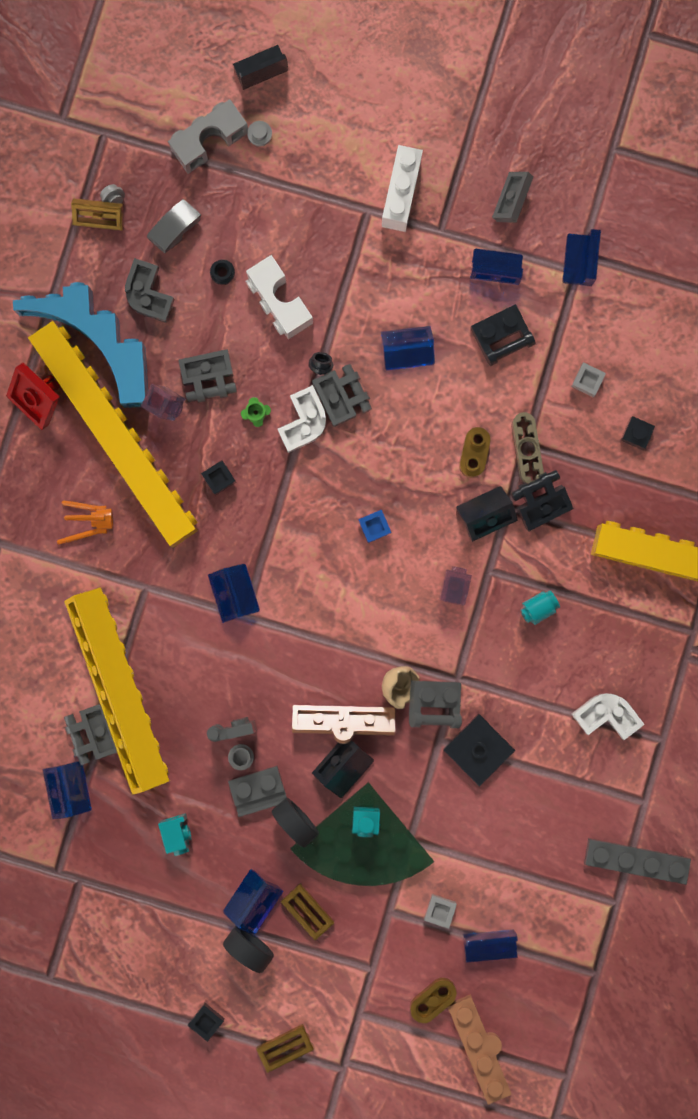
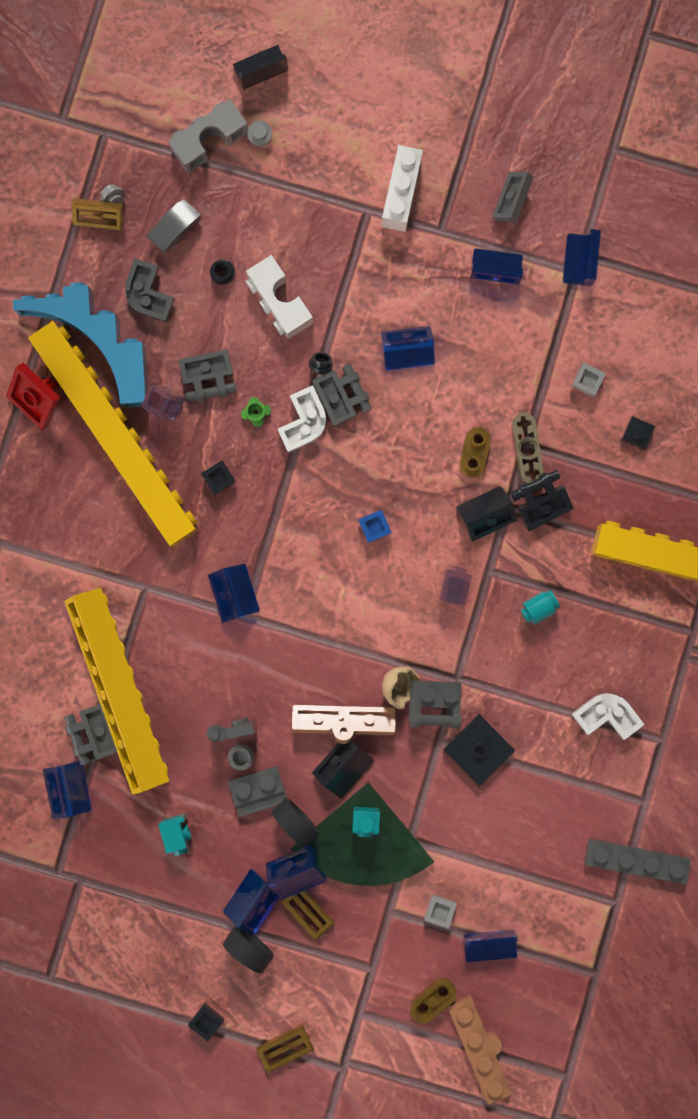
orange plant [57,500,113,544] -> none
black plate [470,304,536,366] -> none
none -> clear blue panel [266,845,327,899]

